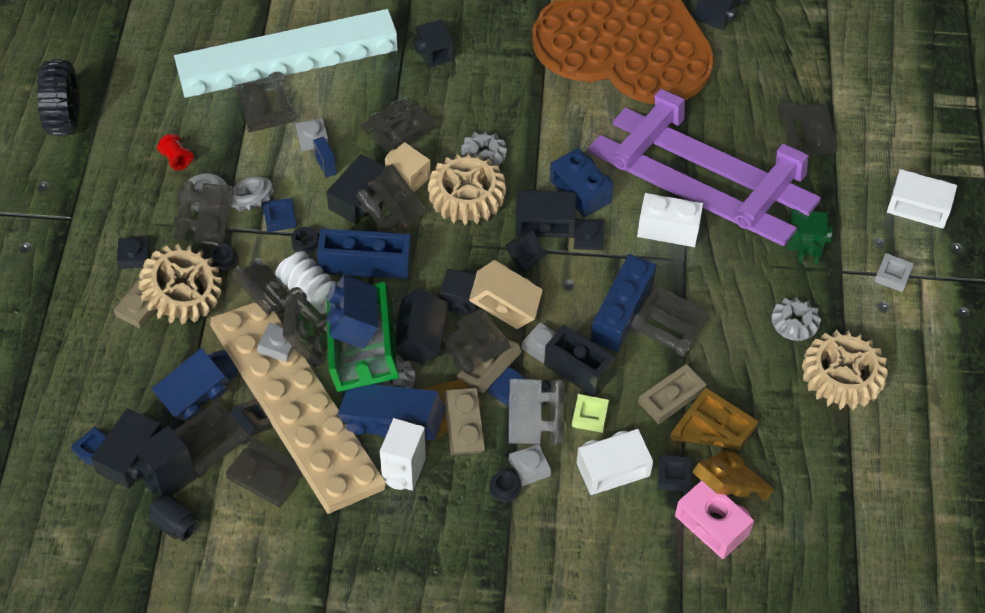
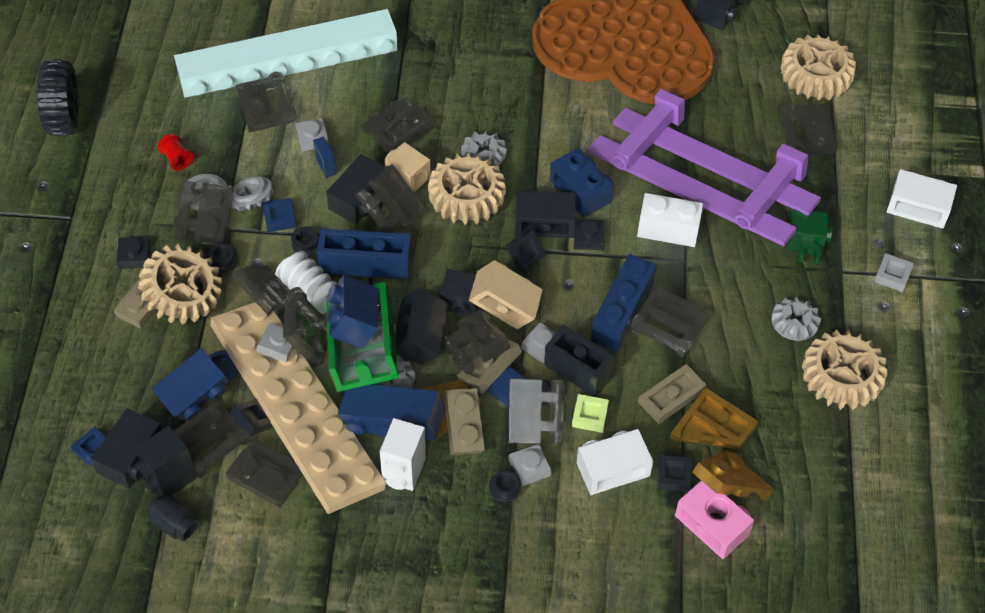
black brick [413,19,453,68] -> none
none -> tan gear [781,34,856,102]

